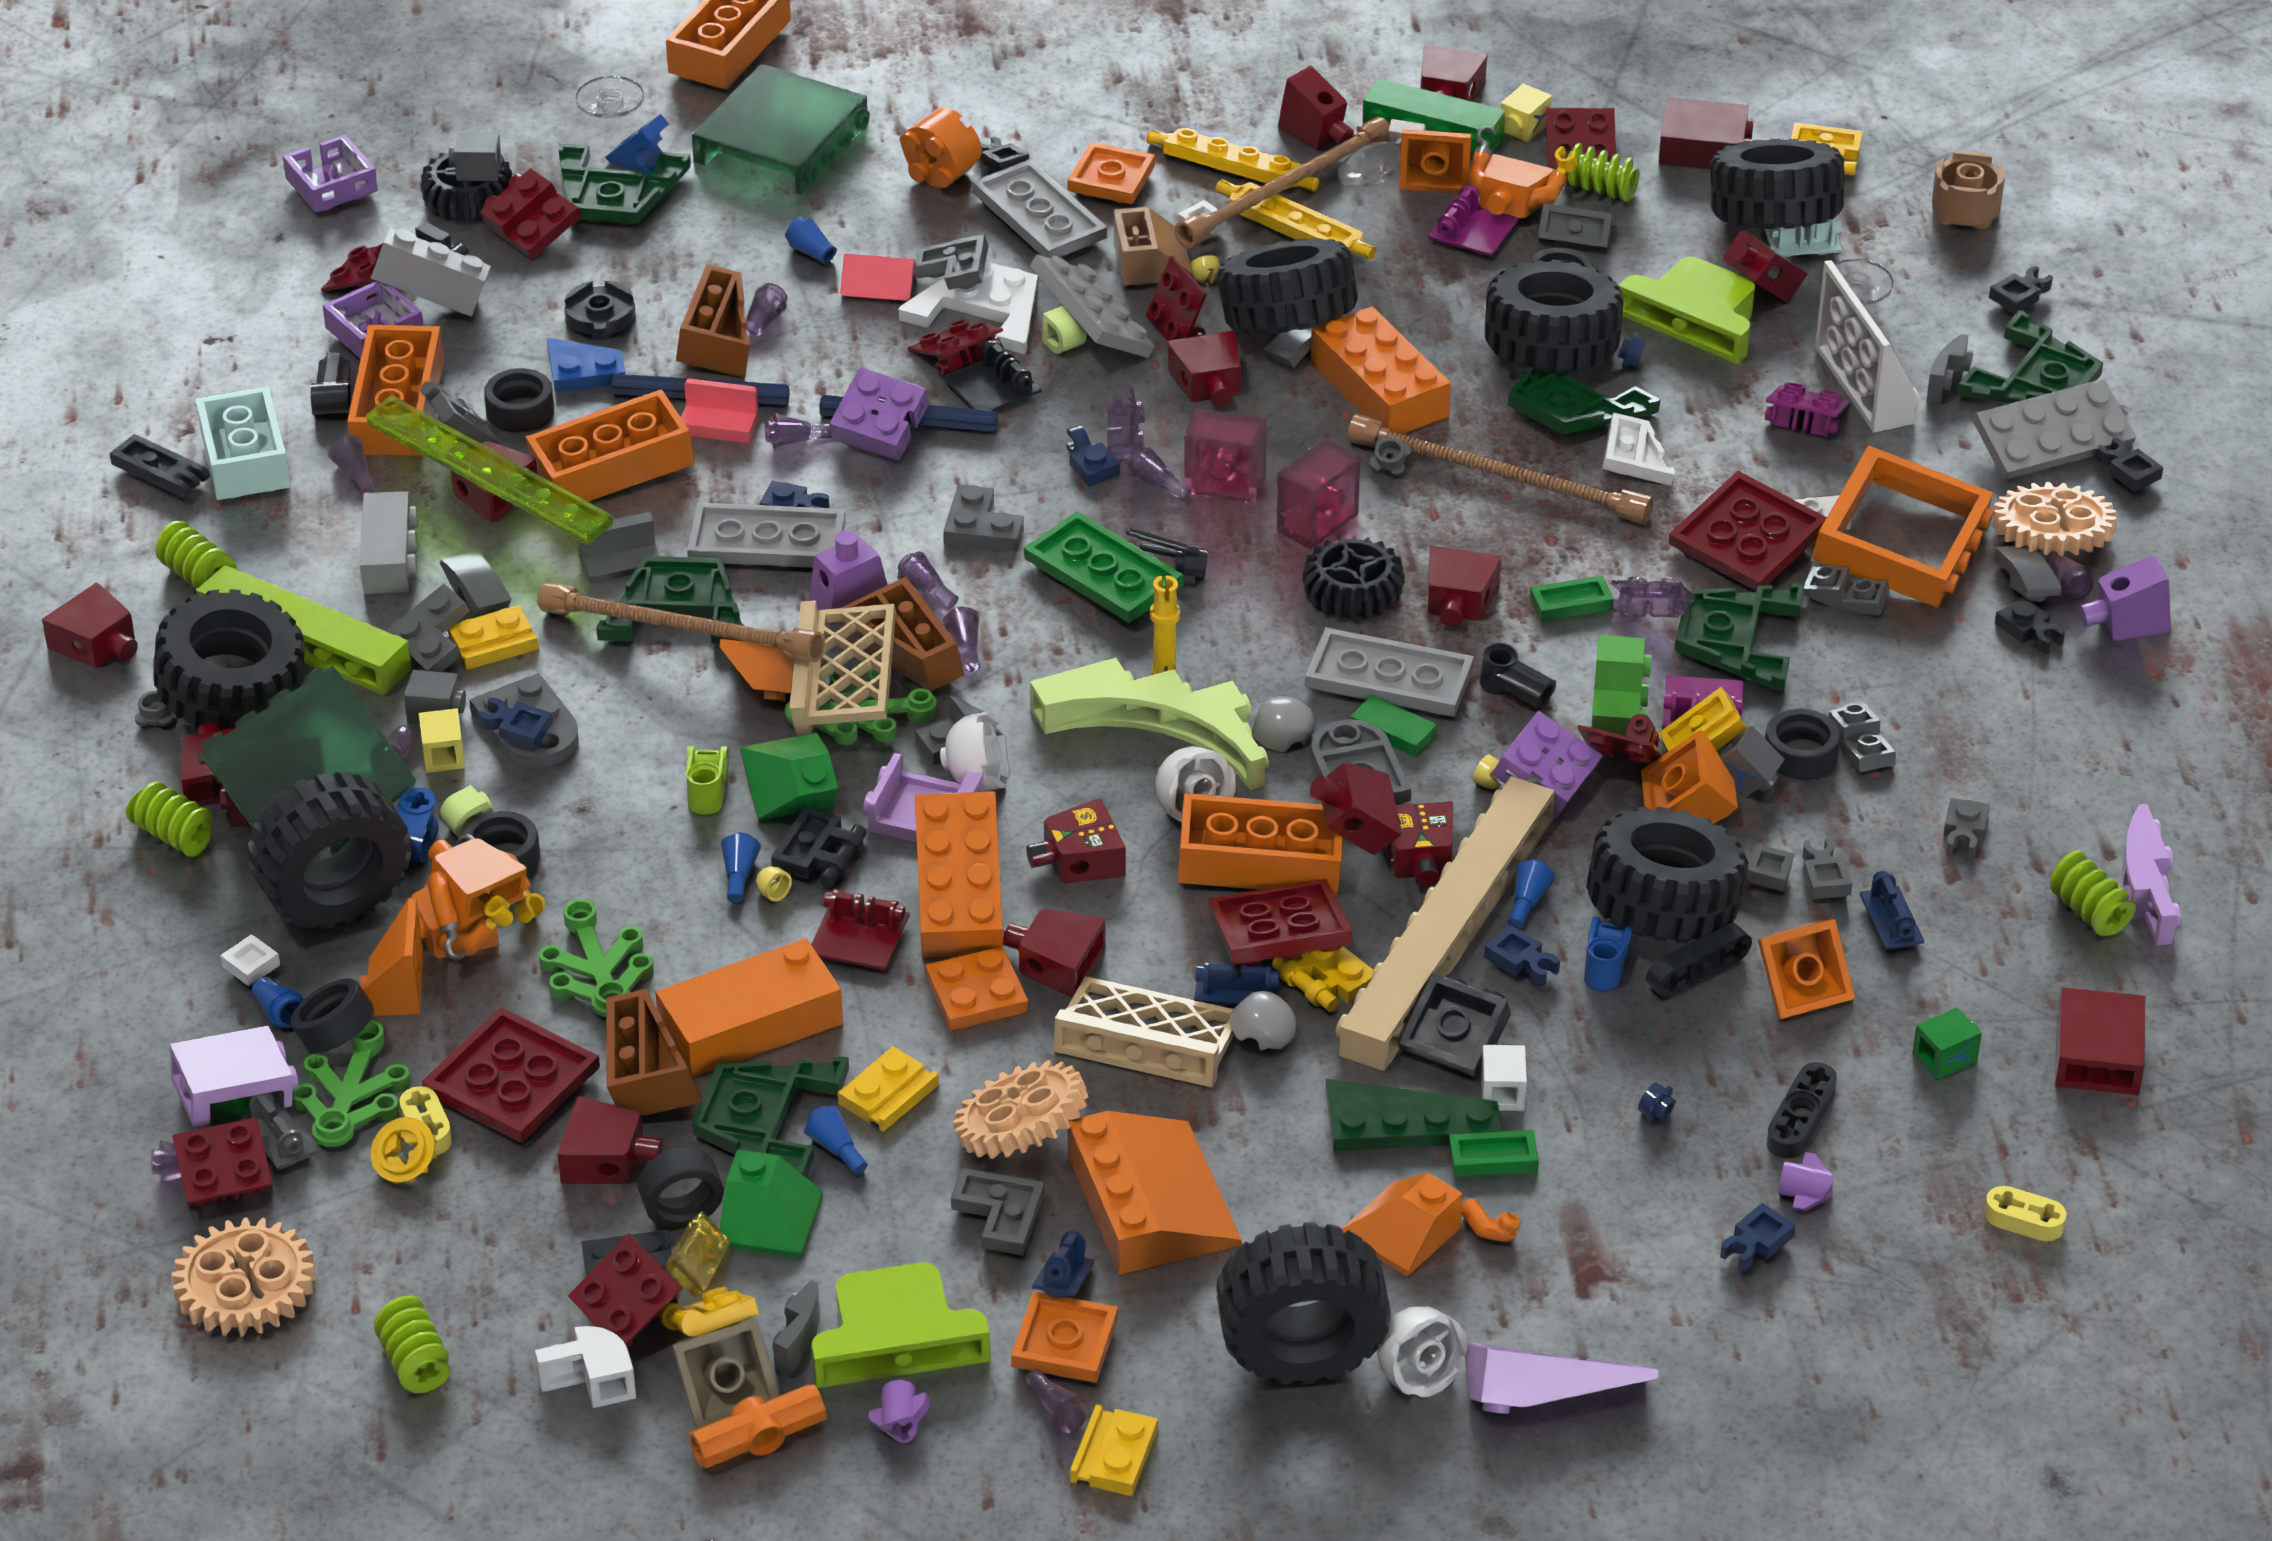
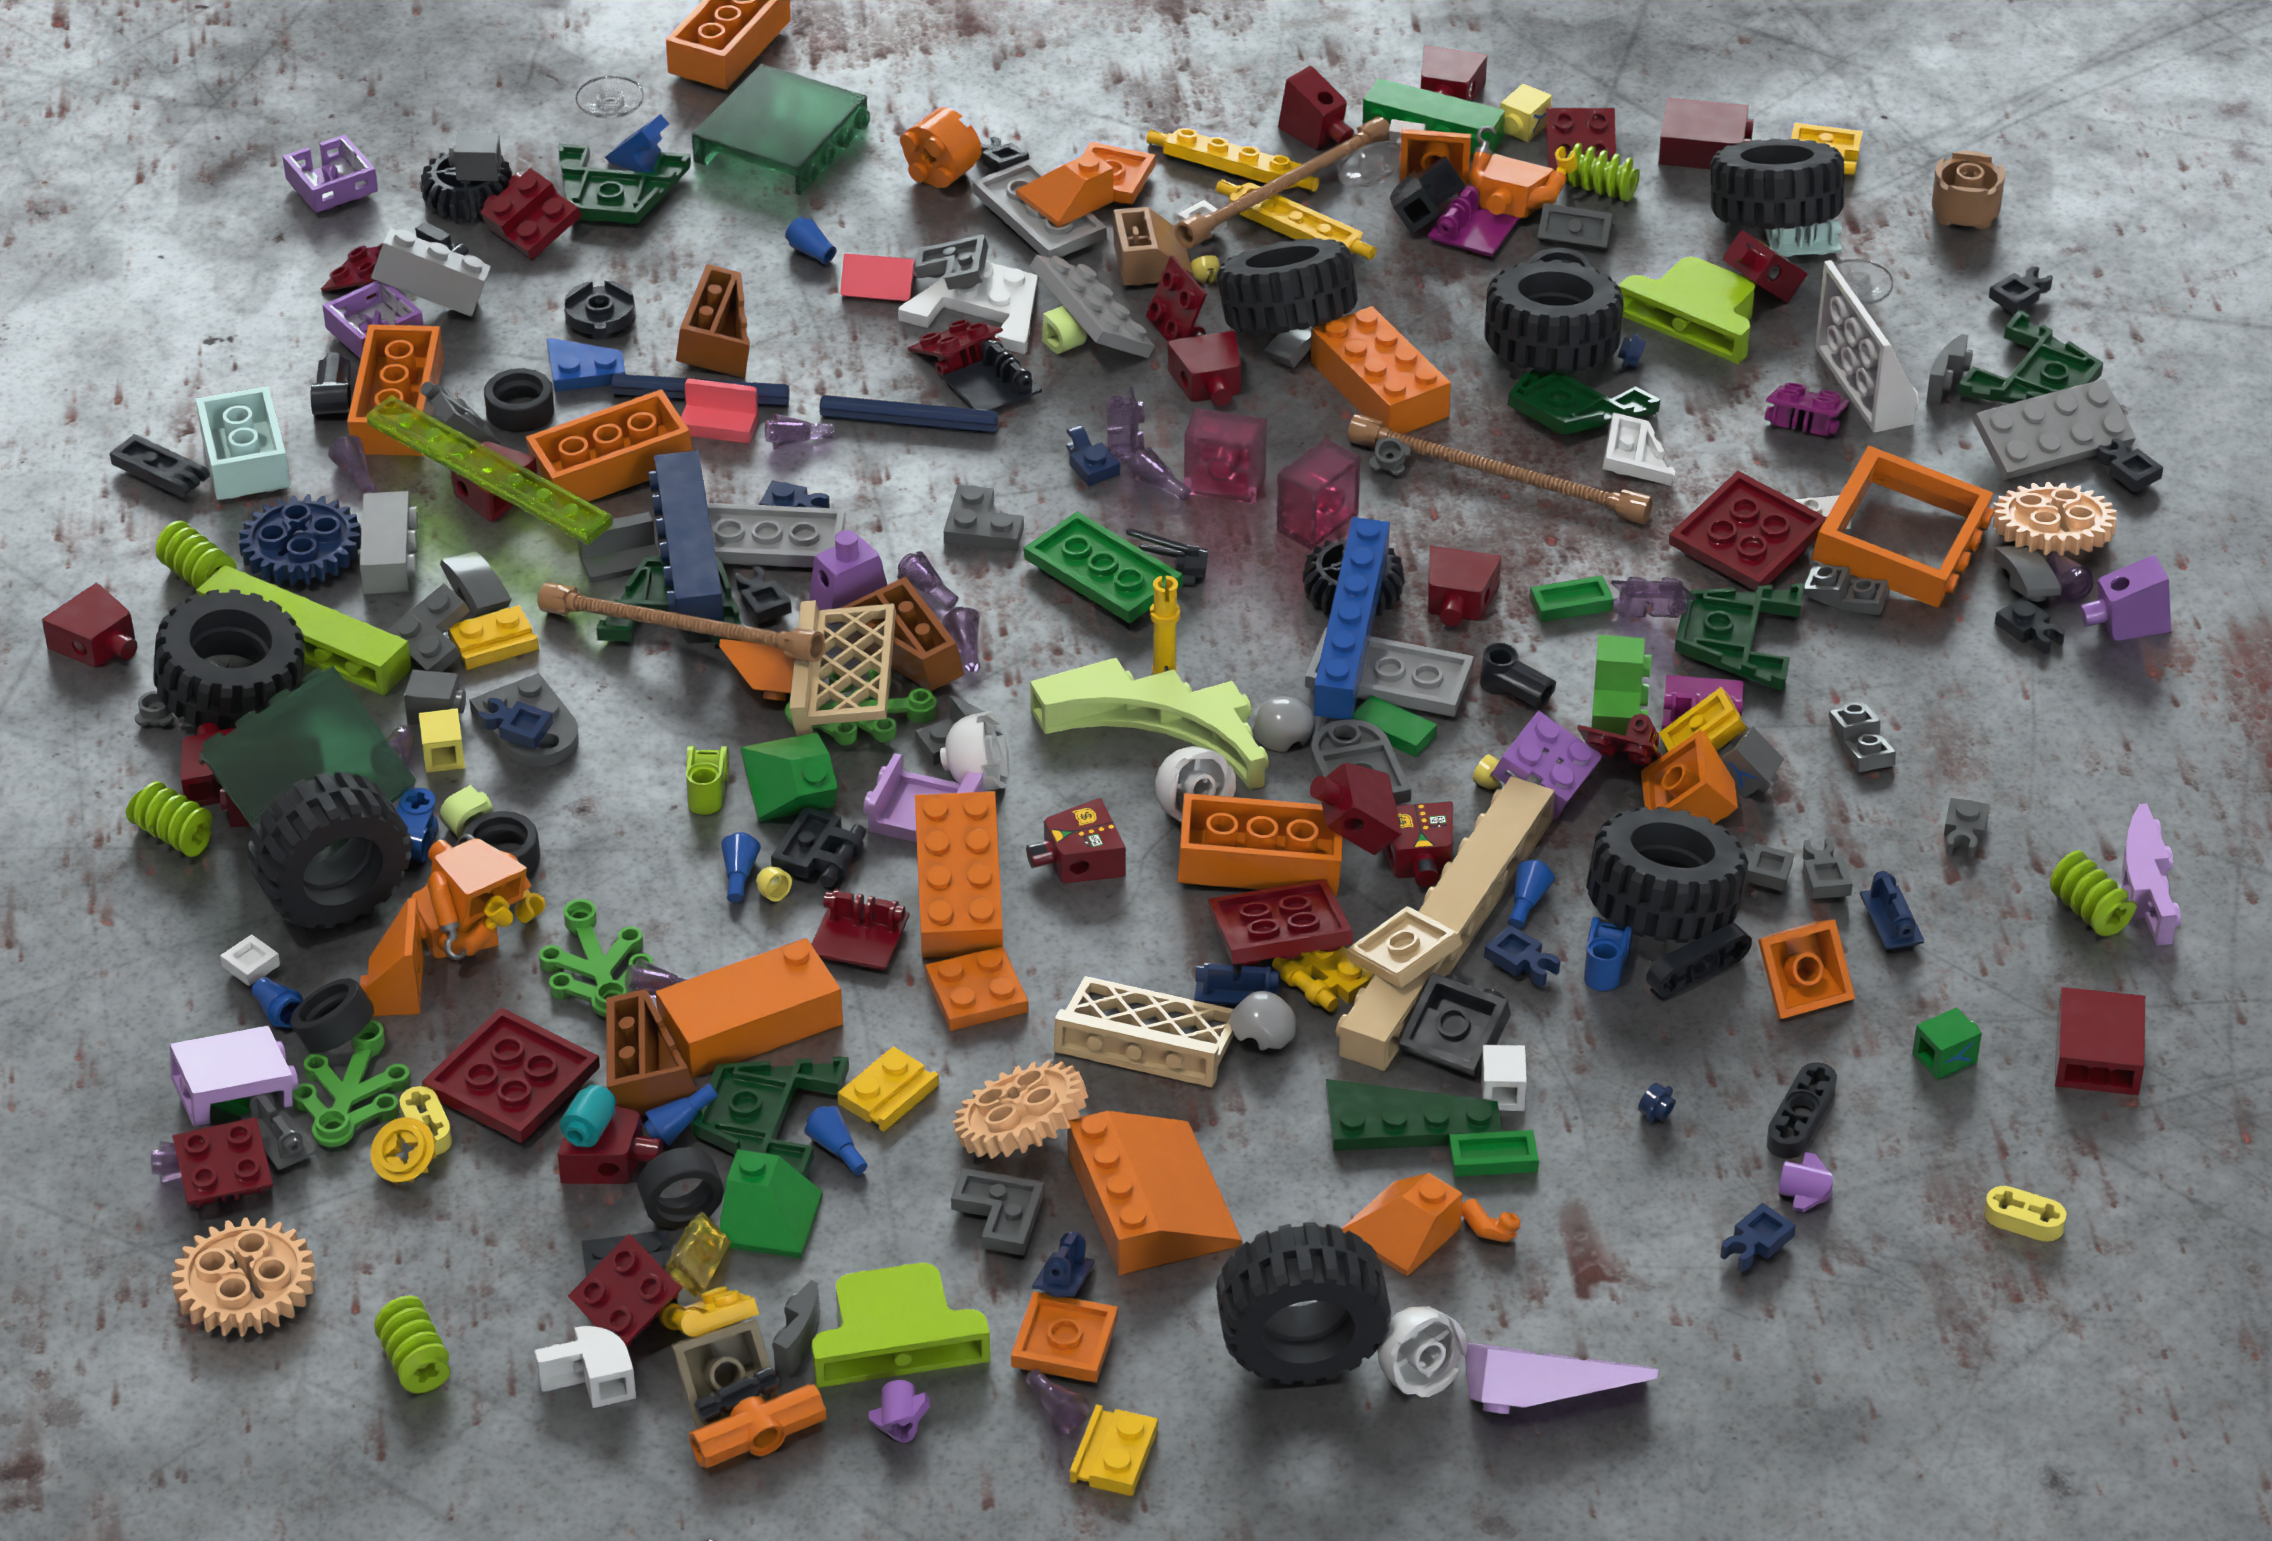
clear purple cone [746,283,788,335] -> none
medium lavender piece [830,367,929,462] -> none
dark red torso [1003,908,1106,998] -> none
black tyre [1765,708,1840,780] -> none
none -> dark blue gear [239,494,361,586]
none -> teal brick [560,1085,616,1147]
none -> cone [625,958,688,997]
none -> blue cone [643,1083,719,1146]
none -> dark blue brick [648,450,724,622]
none -> black axle [694,1367,780,1423]
none -> black plate [736,566,792,624]
none -> orange slope [1016,152,1114,228]
none -> blue brick [1314,517,1390,720]
none -> tan tile [1347,906,1462,988]
none -> black brick [1390,155,1466,234]

